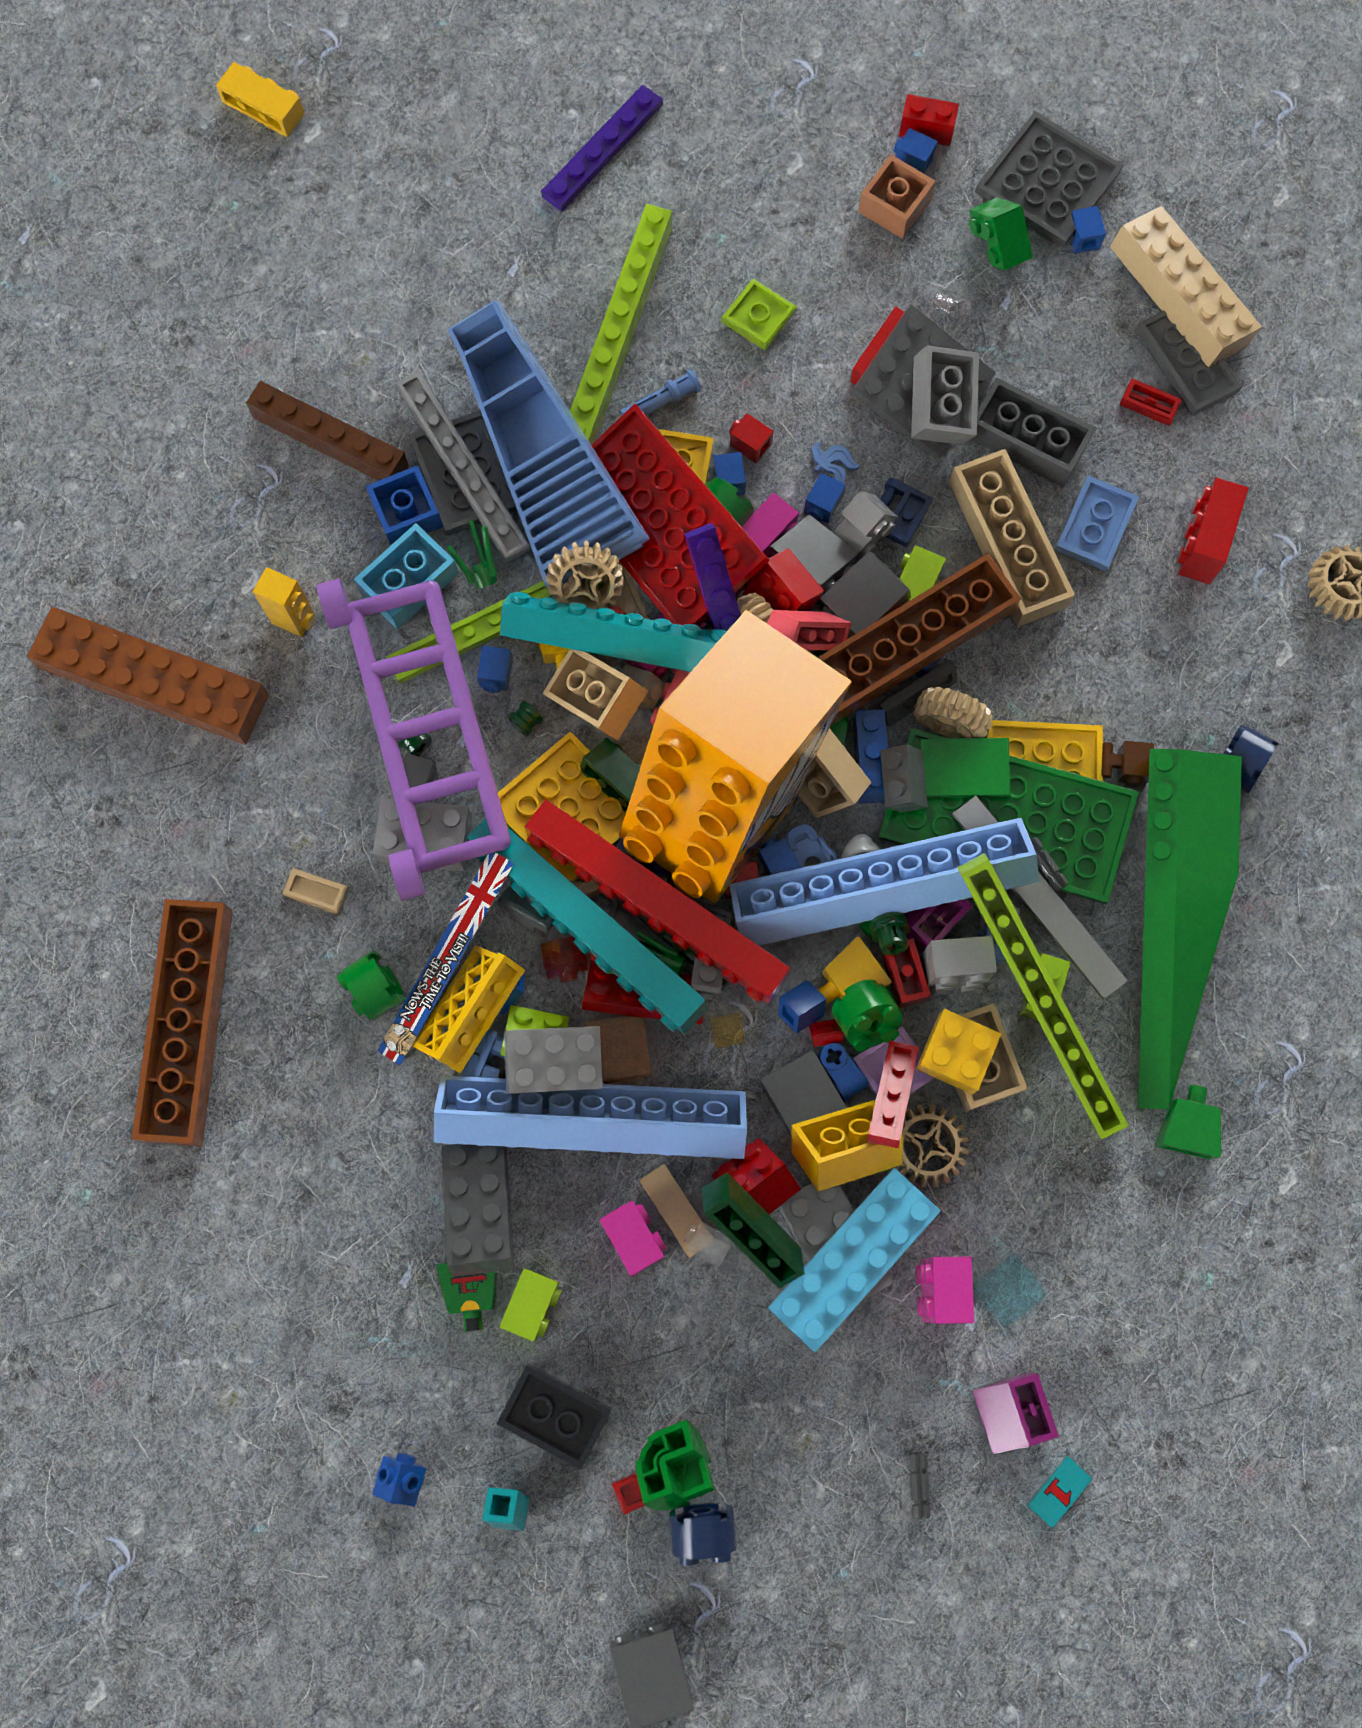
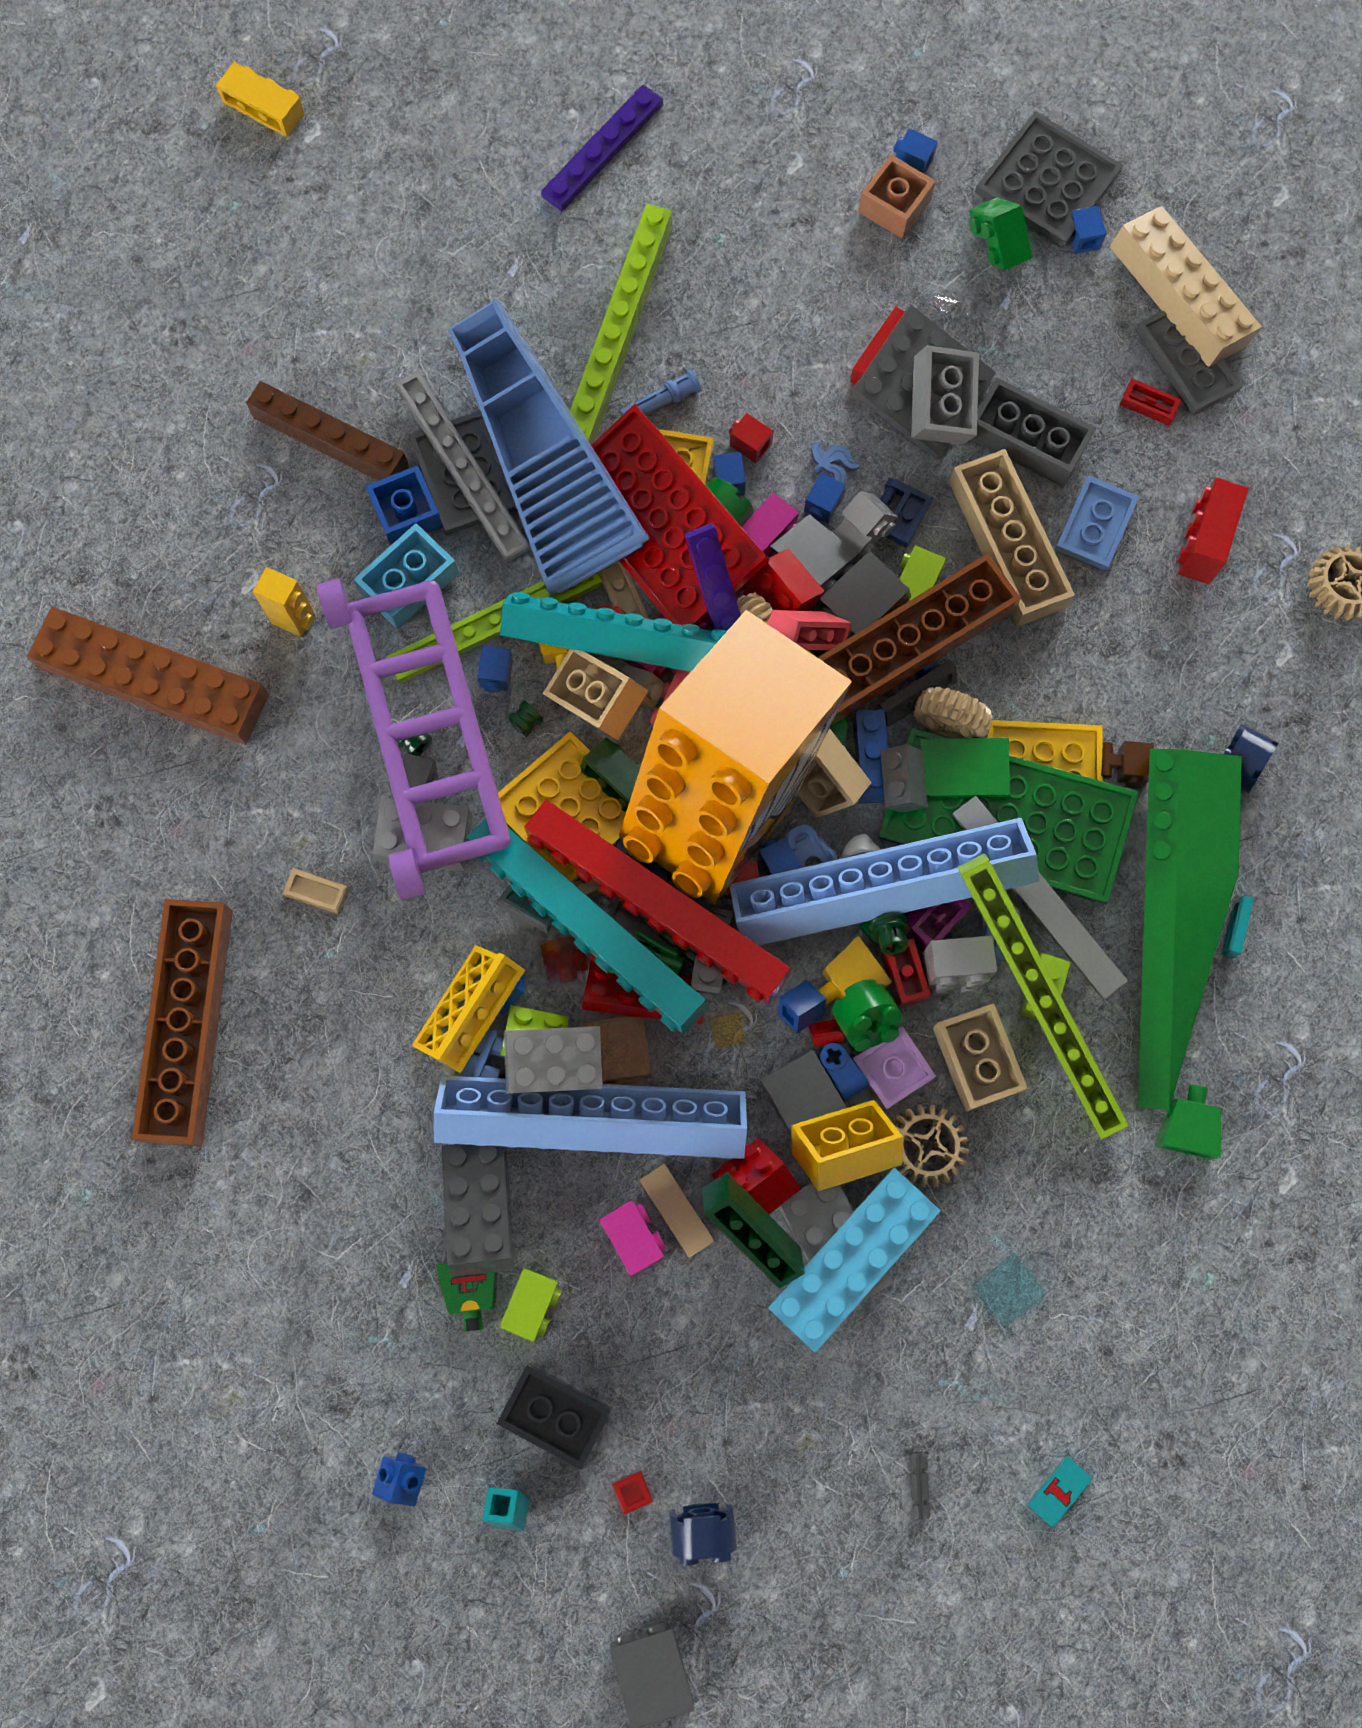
green brick [337,950,406,1020] -> none
sticker [378,852,514,1065] -> none
green plant [447,520,498,589] -> none
tan gear [546,540,624,609] -> none
green brick [635,1419,715,1511] -> none
clear brick [684,1222,733,1268] -> none
lime plate [721,278,797,351] -> none
plate [867,1040,919,1149] -> none
red brick [898,94,959,146] -> none
dark pink brick [915,1257,974,1324] -> none
yellow brick [916,1009,1001,1094] -> none
magenta slope [972,1372,1059,1454] -> none
dark grey axle [1030,837,1068,892] -> none
none -> teal tile [1222,895,1254,959]

